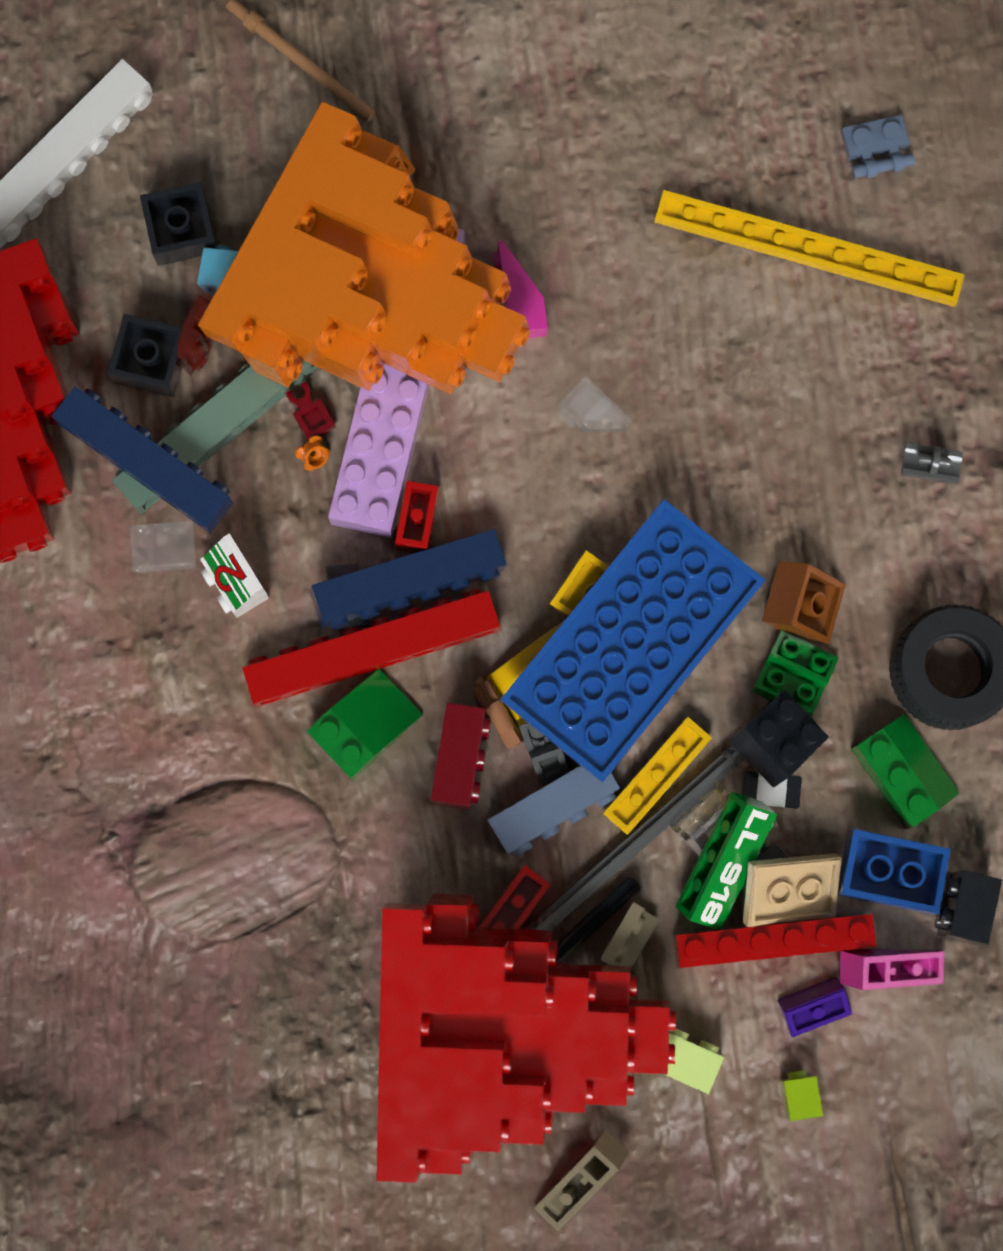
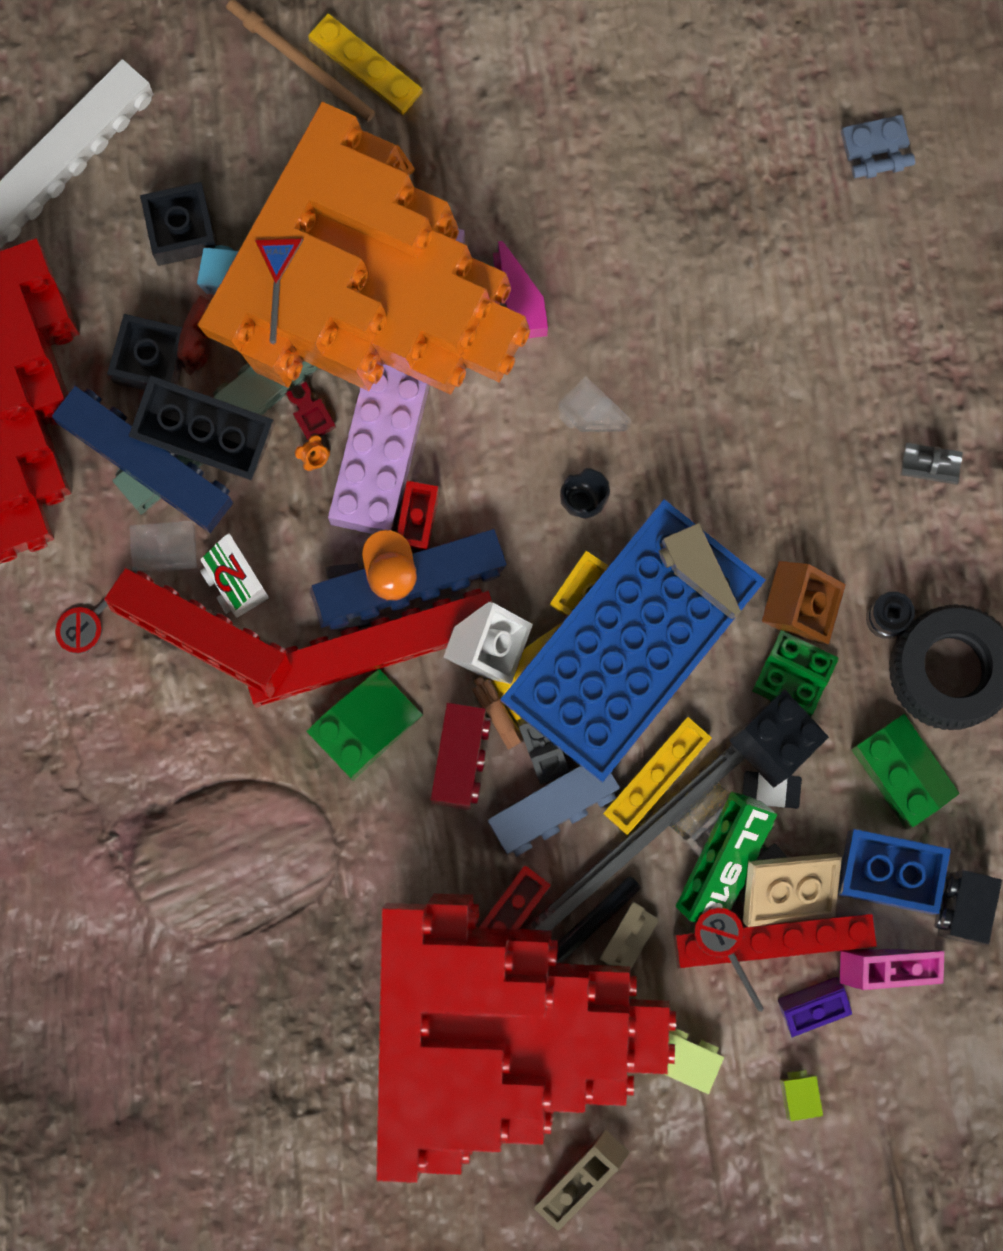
yellow plate [654,190,965,307] -> none
none -> piece [55,569,138,654]
none -> red brick [104,568,291,698]
none -> black slope [128,375,275,481]
none -> piece [255,238,303,344]
none -> yellow plate [308,13,422,115]
none -> orange cap [362,530,417,600]
none -> white slope [444,602,533,684]
none -> black hair [560,468,610,519]
none -> dark tan slope [659,523,741,619]
none -> piece [694,908,764,1012]
none -> black wheel [866,592,915,639]

